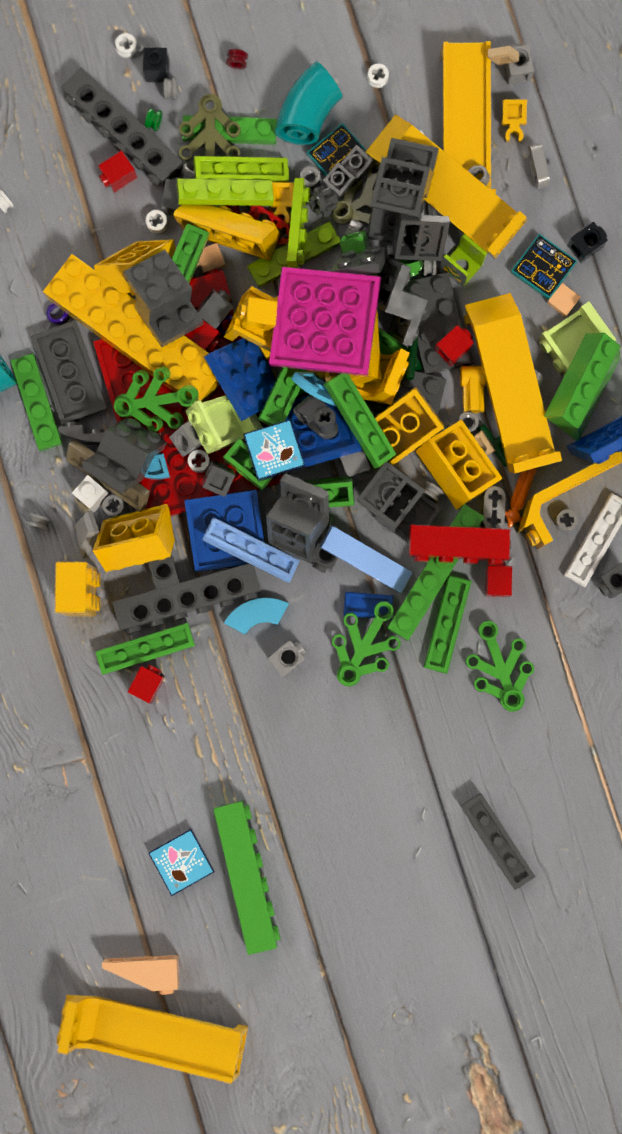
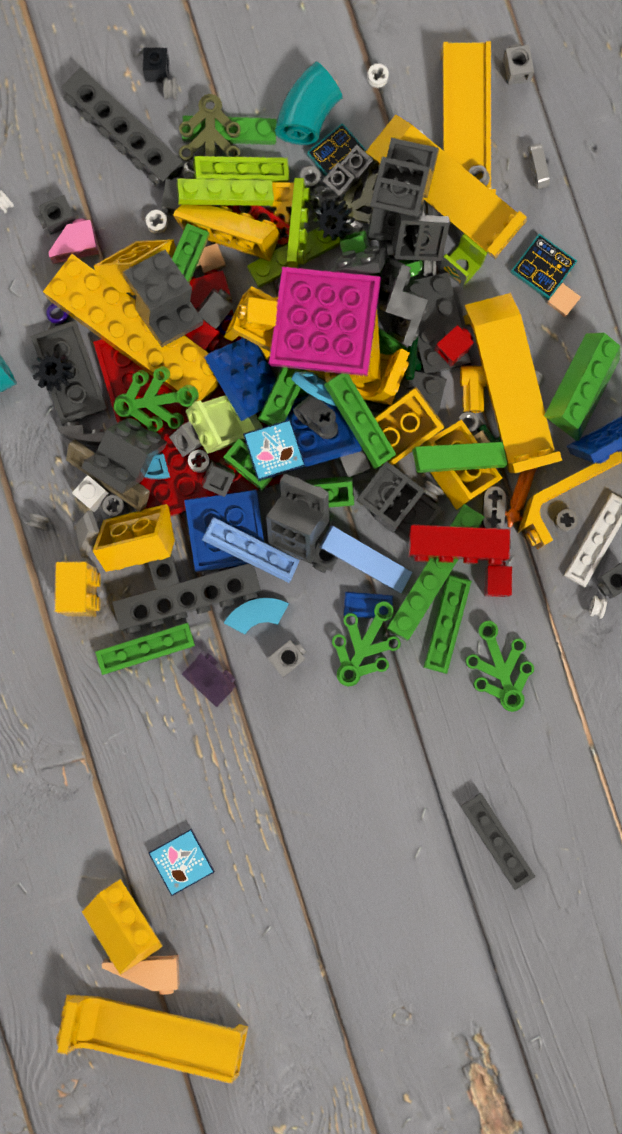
bright green plate [11,353,63,451] -> none
red brick [98,150,137,193] -> none
white bush [116,33,137,58] -> none
red brick [128,664,165,703] -> none
green bush [145,108,163,132] -> none
bright green brick [214,800,281,955] -> none
dark red bush [226,49,248,69] -> none
tan tile [488,46,519,65] -> none
yellow plate [502,99,527,142] -> none
yellowish green panel [538,302,616,375] -> none
black brick [567,222,608,263] -> none
none -> black gear [32,351,74,392]
none -> dark grey brick [37,195,76,235]
none -> bright pink slope [48,219,99,264]
none -> yellow slope [82,879,163,975]
none -> clear purple bracket [182,653,237,707]
none -> black gear [313,198,355,241]
none -> bright green tile [412,442,508,473]
none -> white bush [589,595,607,619]

